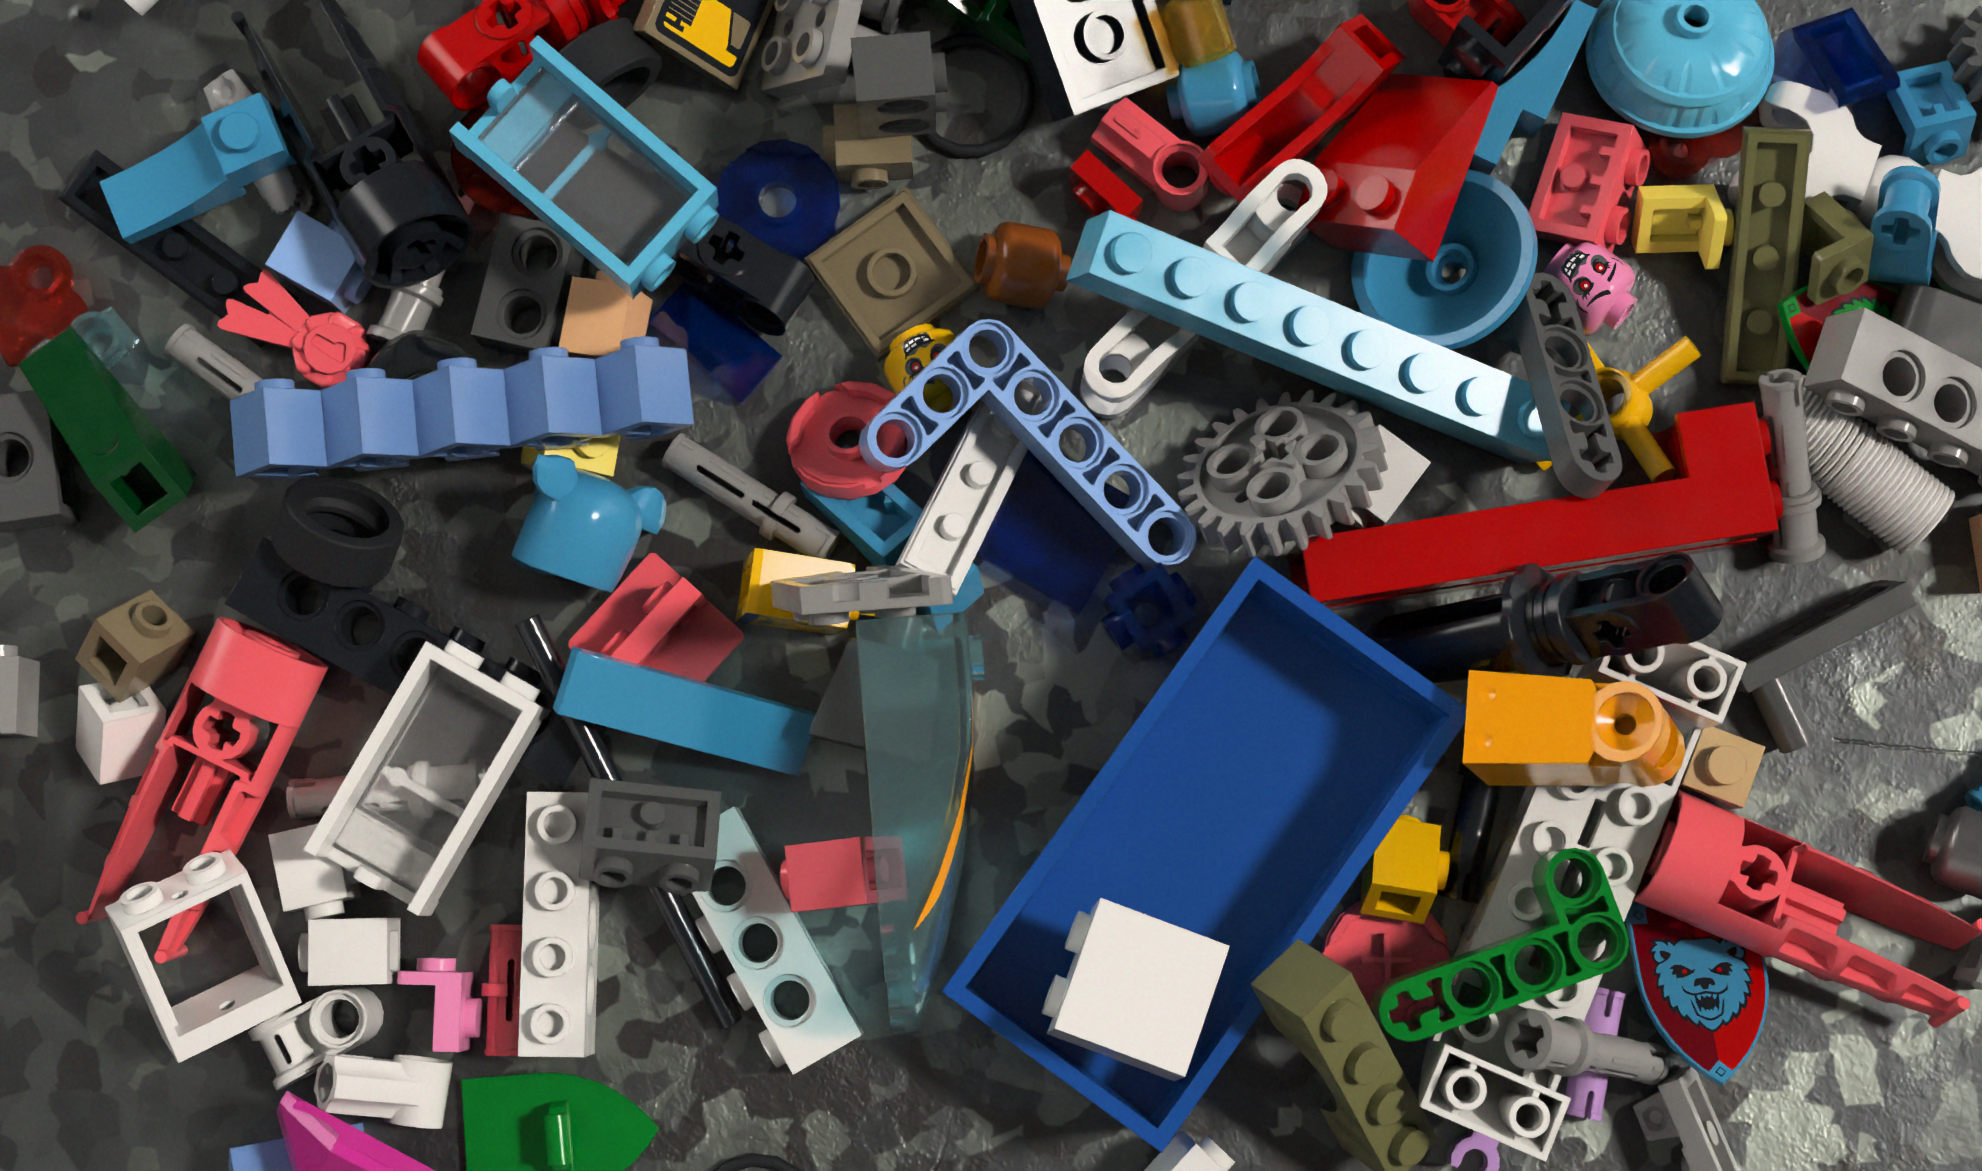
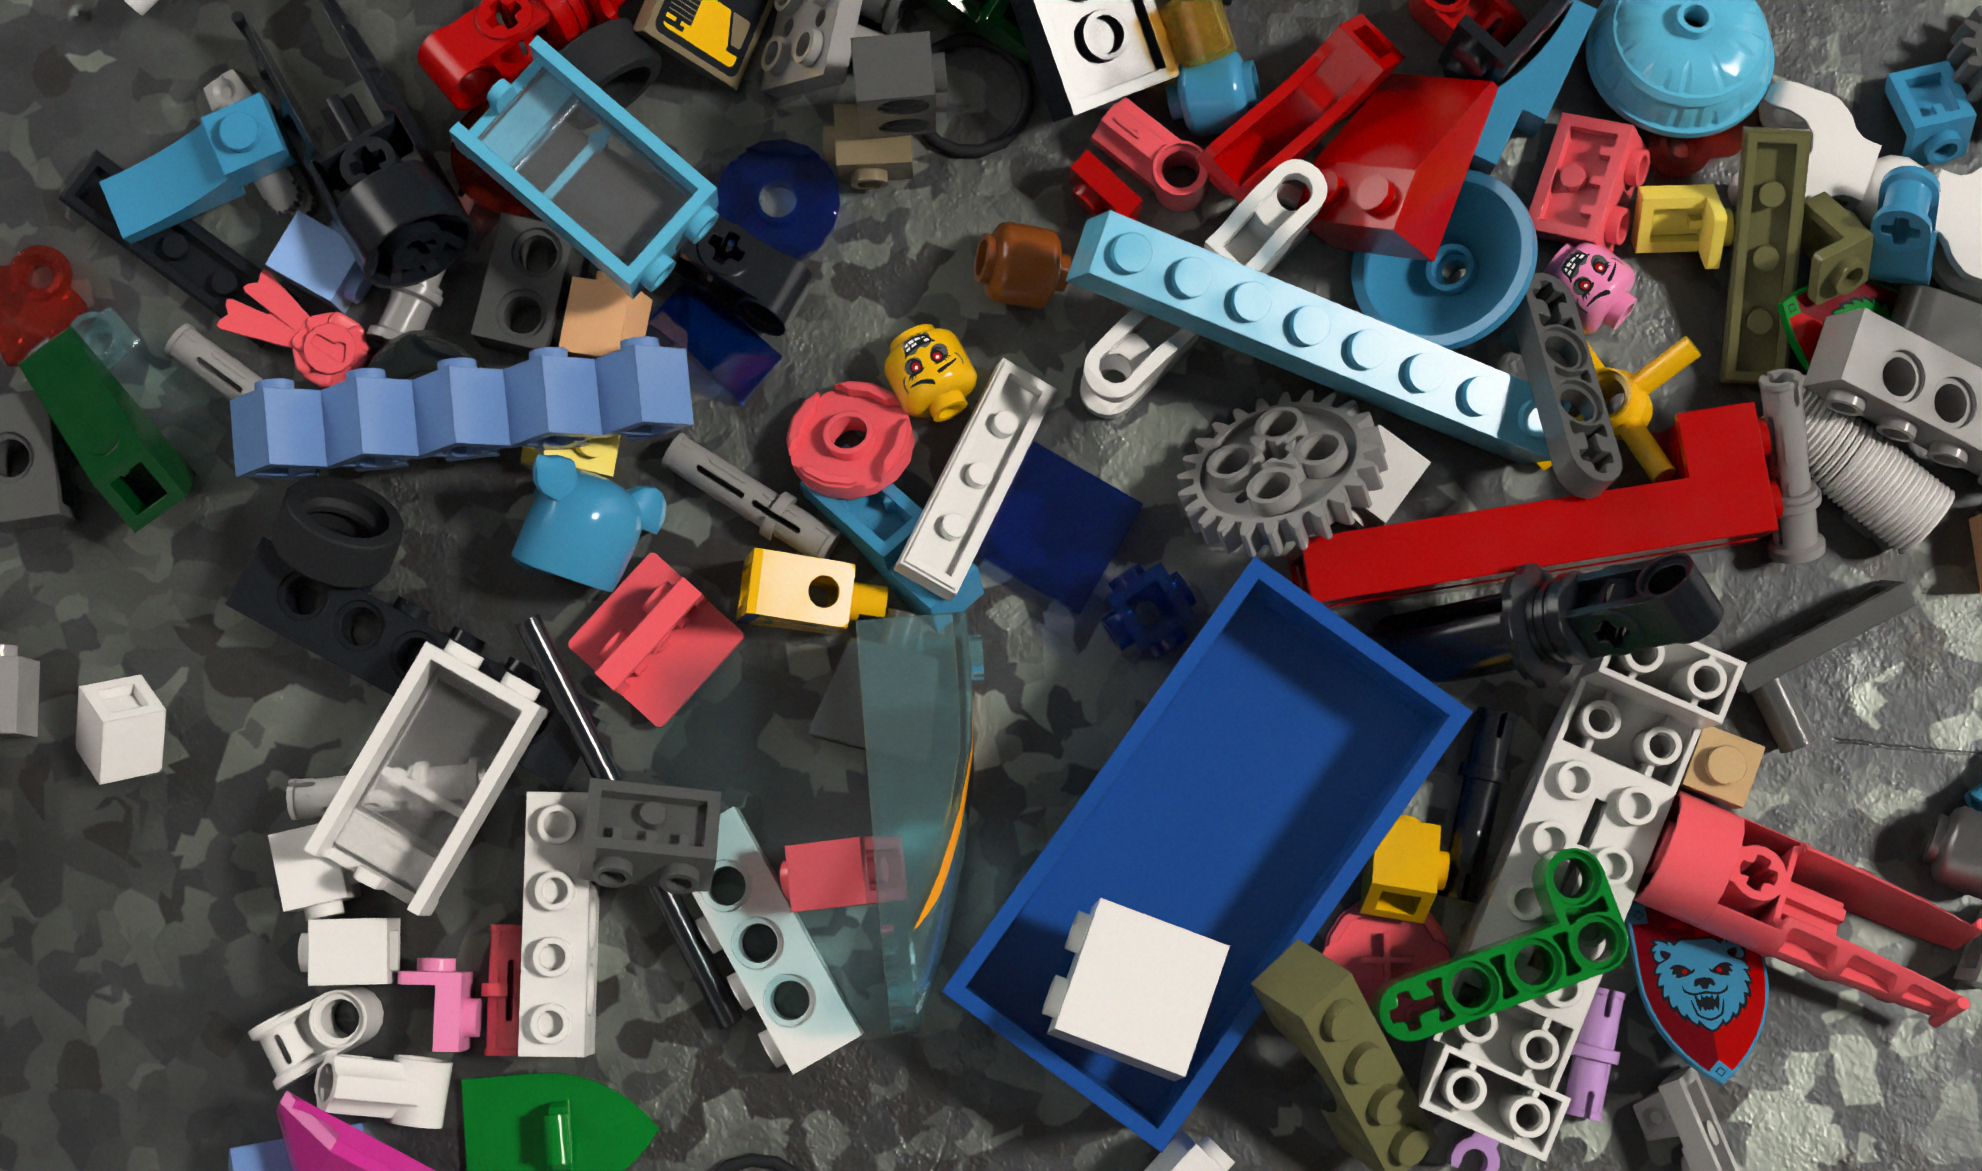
dark tan brick [75,589,195,703] -> none
coral piece [76,616,329,964] -> none
white window [104,849,302,1063] -> none
dark azure tile [553,646,815,777] -> none
light grey wing [771,564,953,625] -> none
dark tan tile [804,187,980,362] -> none
light blue beam [859,319,1197,568] -> none
light orange piece [1463,670,1685,787] -> none
light grey pin [1504,1008,1670,1085] -> none
clear blue slope [1792,7,1901,108] -> none

